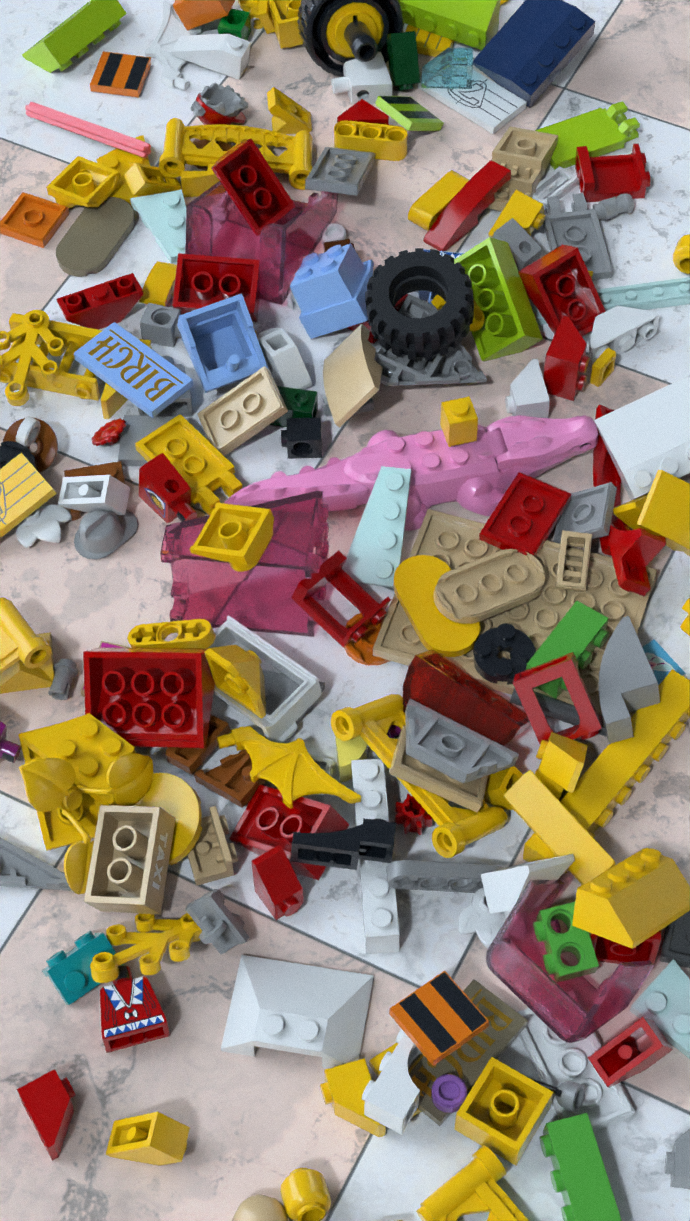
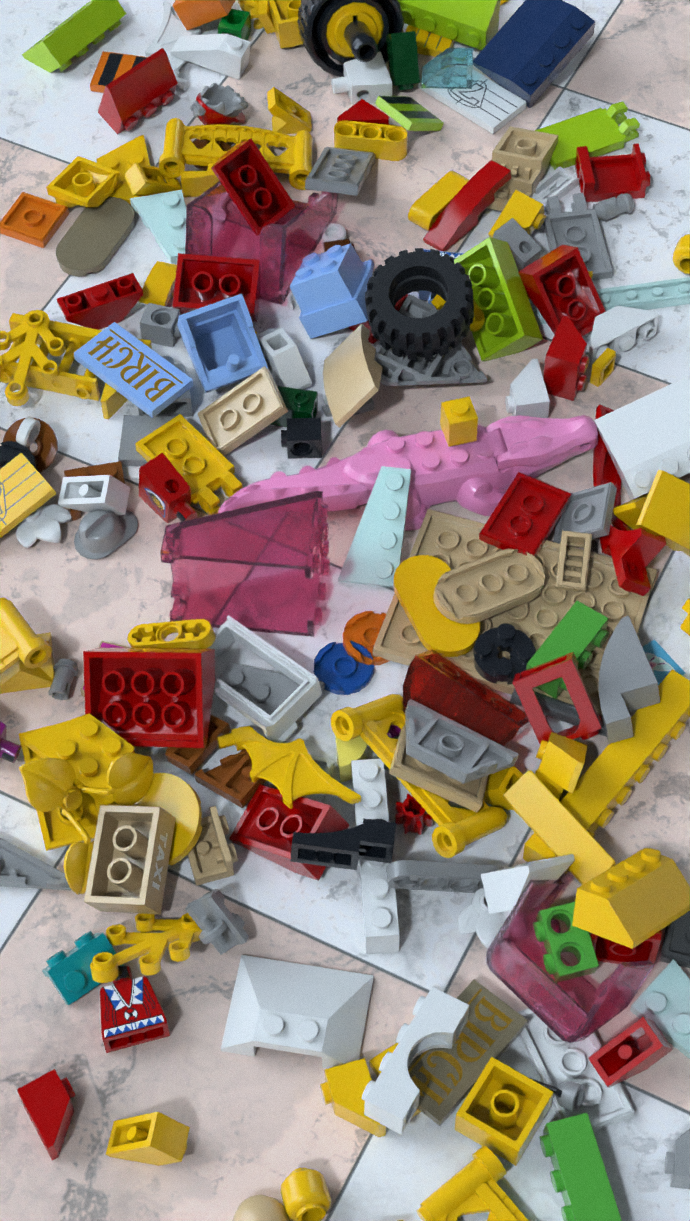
coral axle [25,102,151,158] -> none
red piece [91,418,126,446] -> none
yellow slope [189,502,274,572] -> none
yellow slope [204,645,266,719] -> none
red slope [251,844,304,920] -> none
red panel [291,550,391,648] -> none
tile [389,971,489,1066] -> none
medium lavender tile [431,1074,467,1113] -> none
none -> red slope [98,48,178,135]
none -> blue tile [314,641,374,695]

